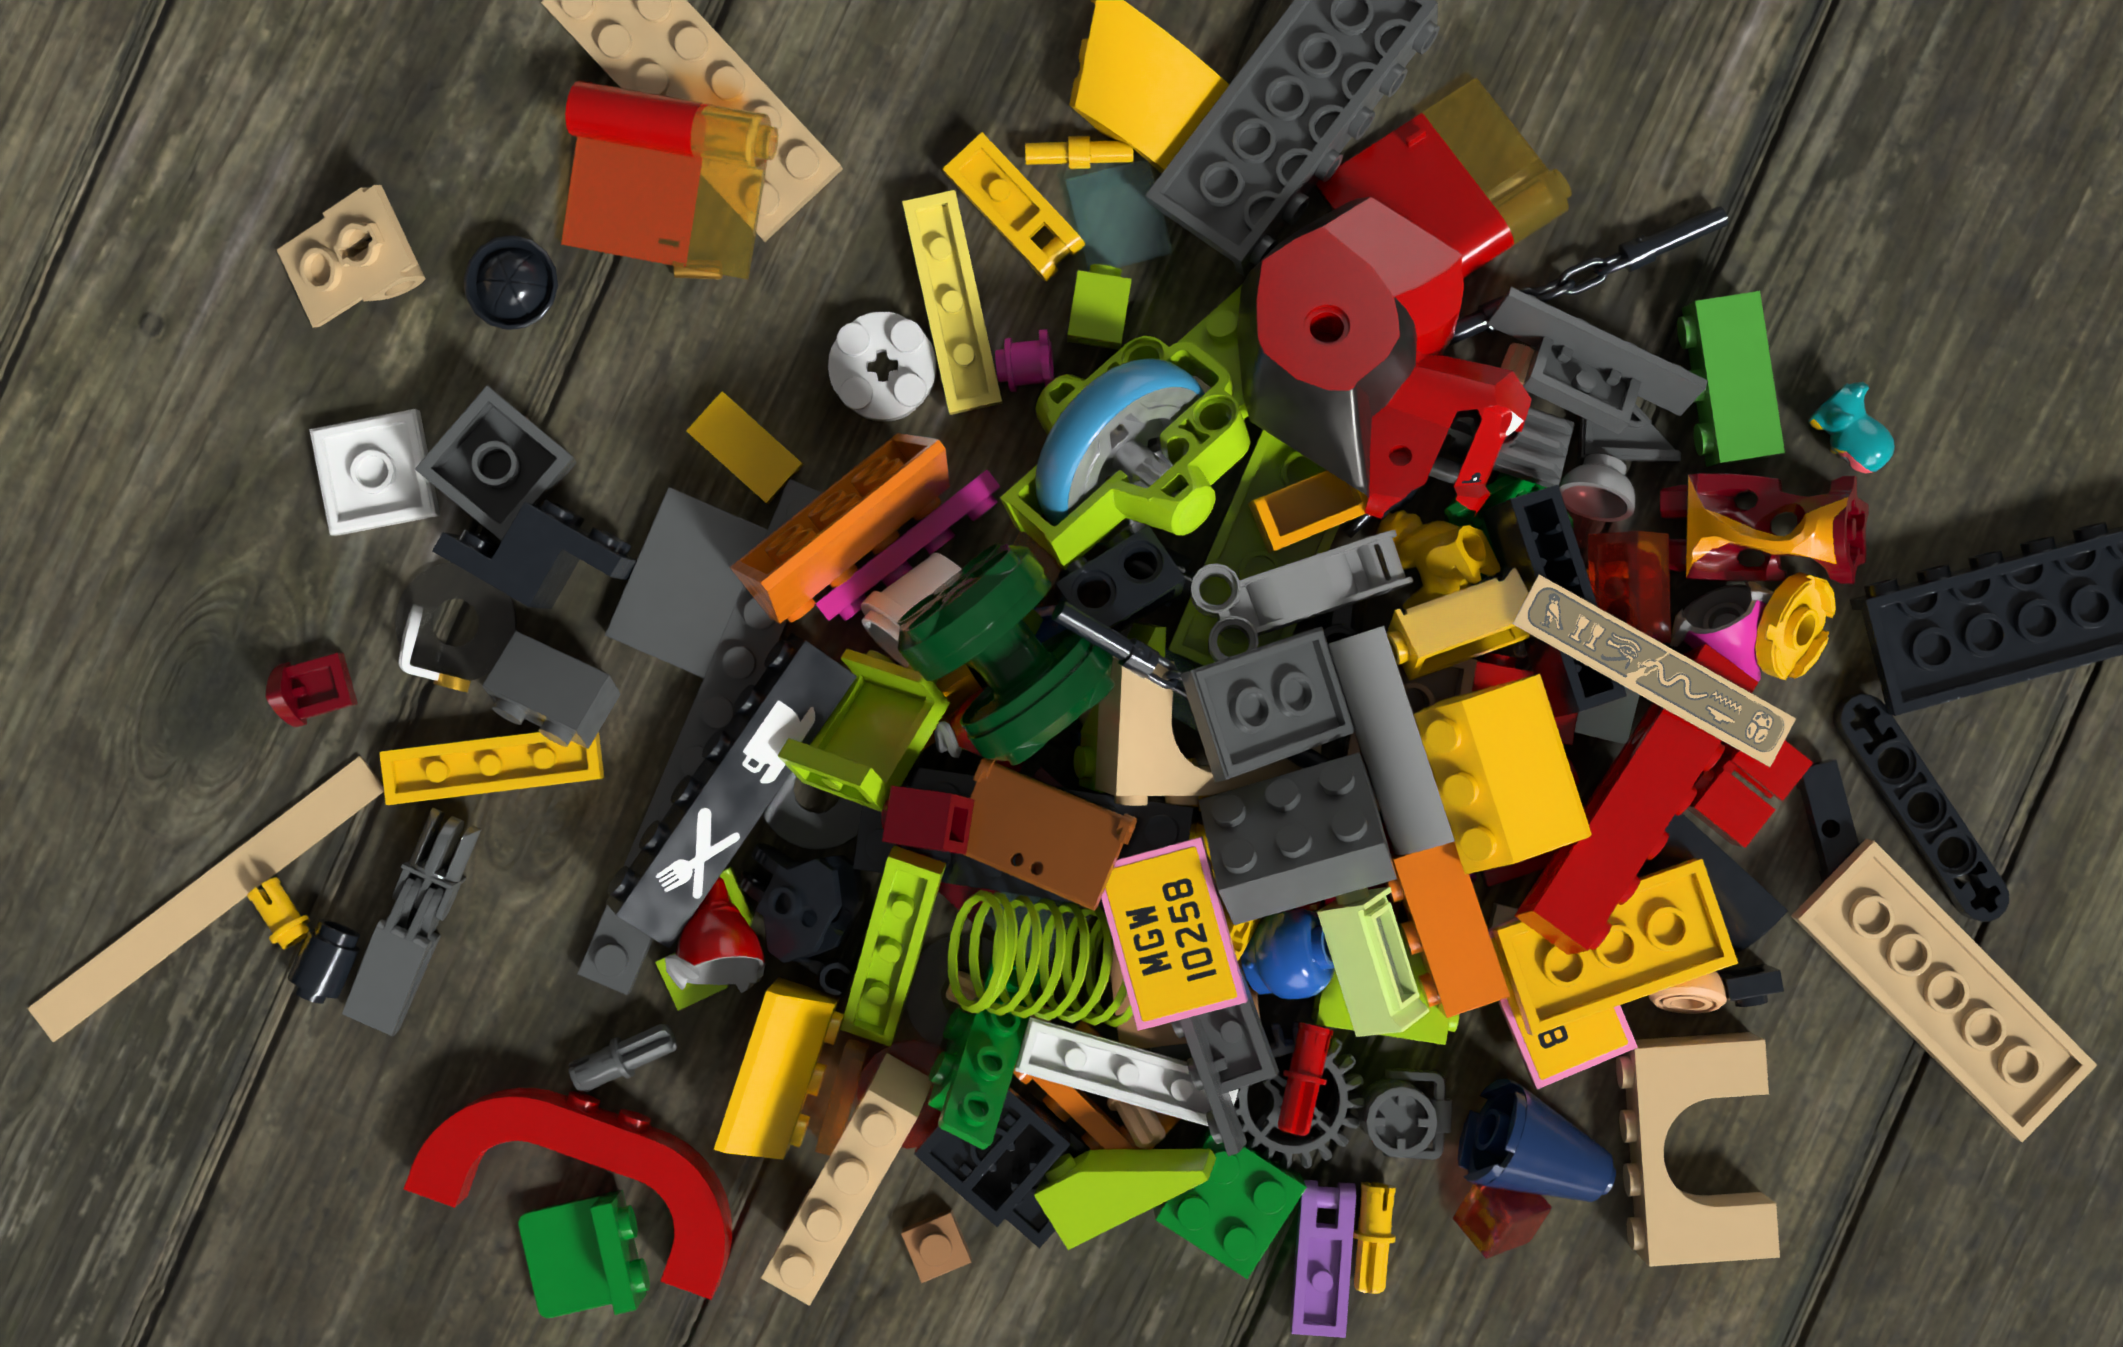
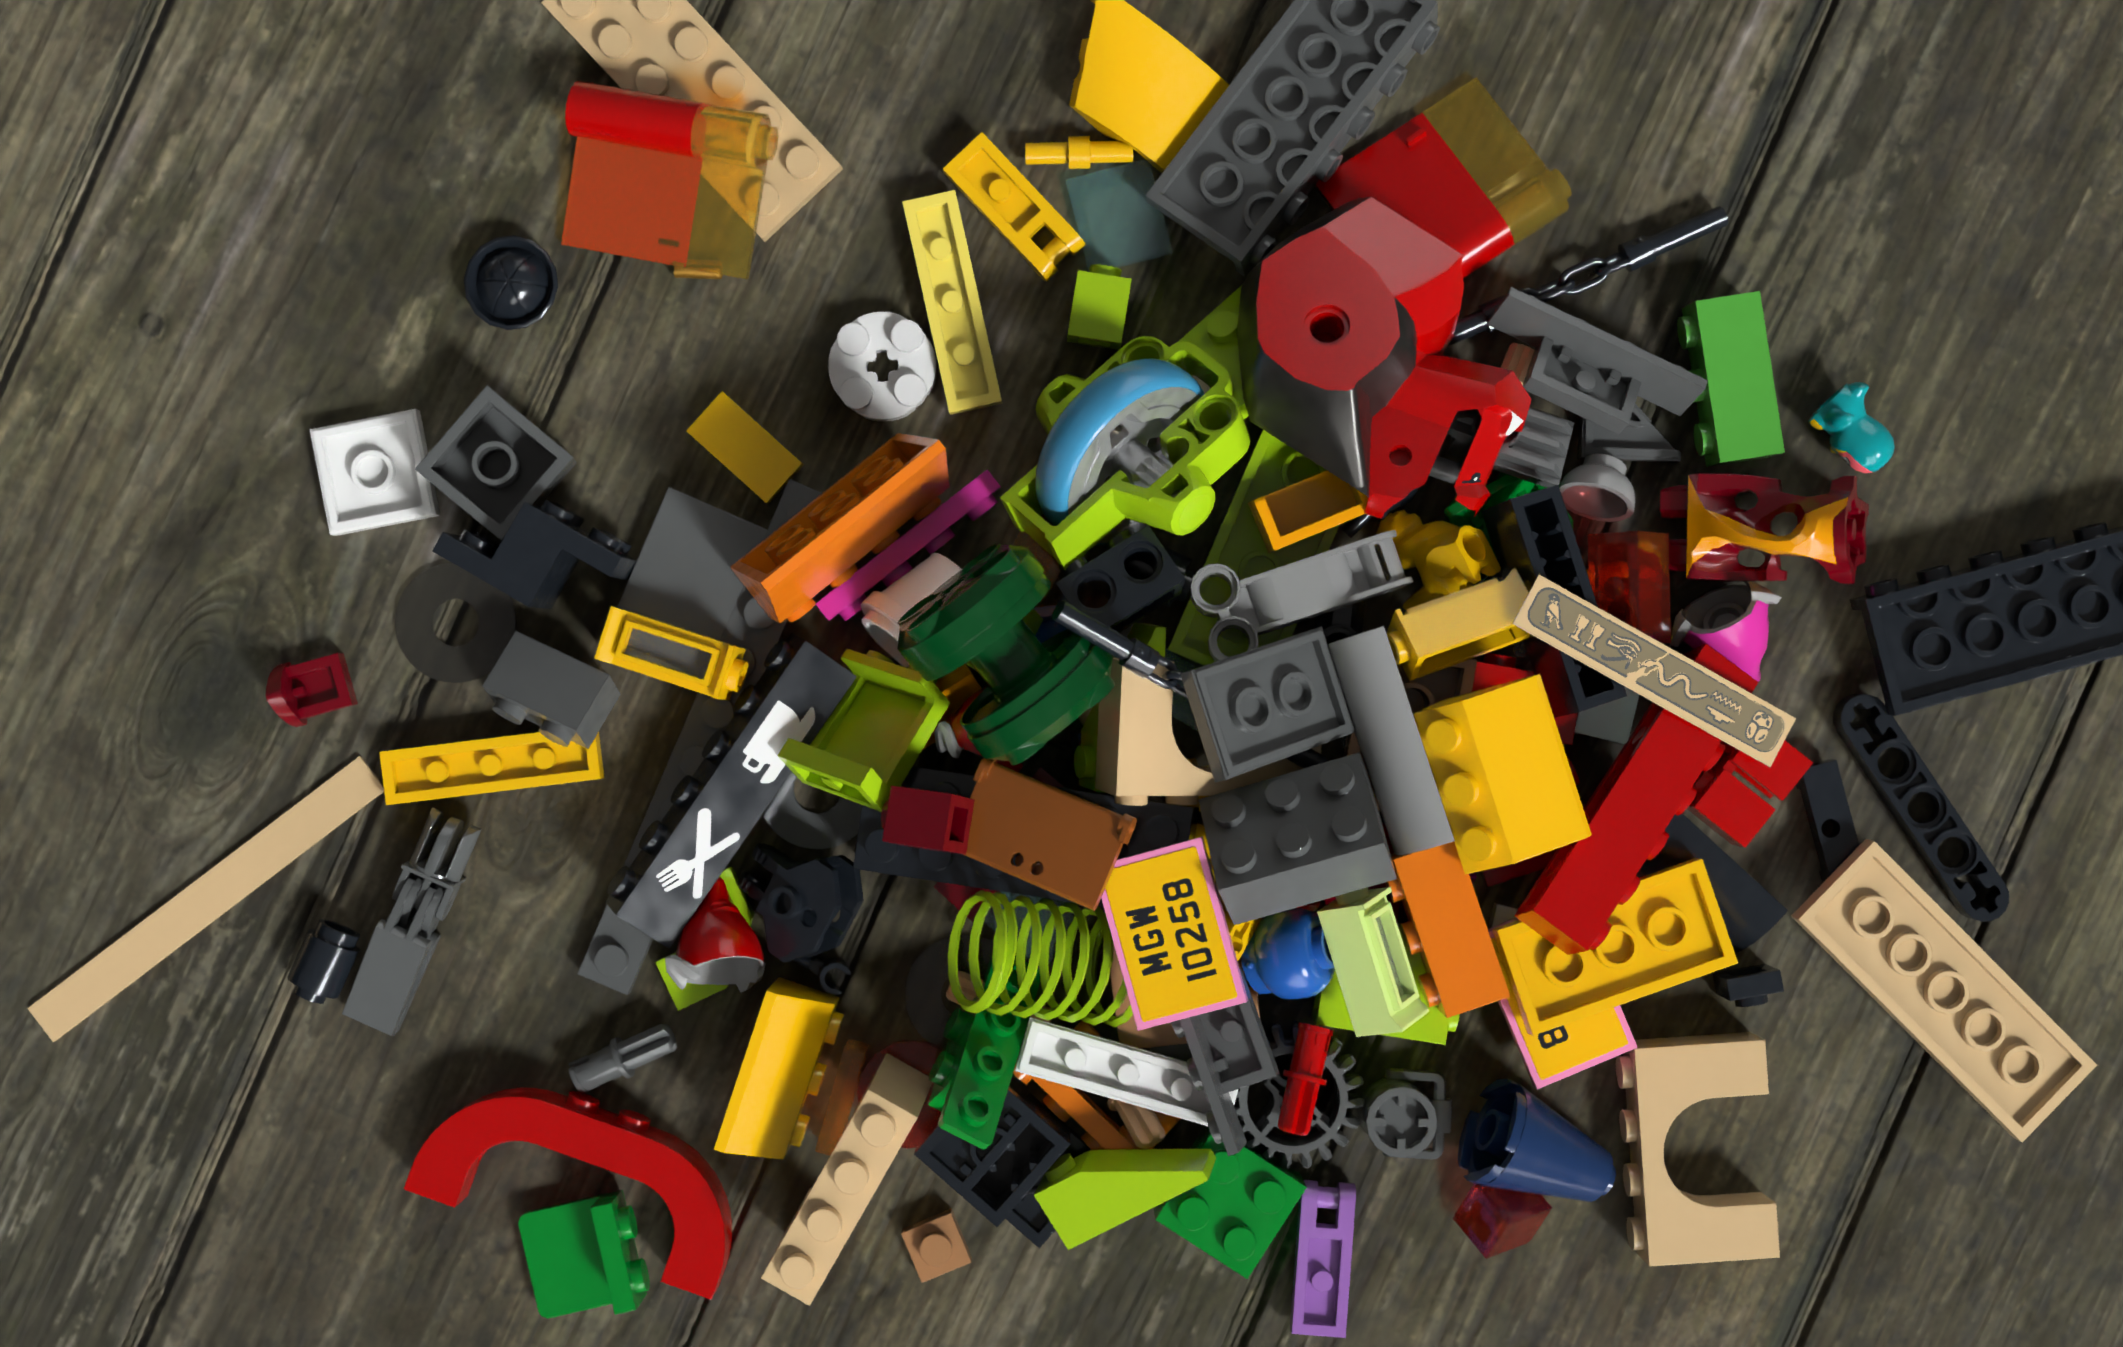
yellow pin [247,877,310,950] -> none
tan piece [277,185,425,328] -> none
white piece [398,604,471,693] -> none
lime plate [840,845,946,1047] -> none
dark pink brick [995,329,1055,392] -> none
yellow axle [1353,1182,1396,1294] -> none
light nougat brick [1649,971,1727,1014] -> none
yellow tile [1755,572,1836,680] -> none
none -> yellow window [594,606,748,700]

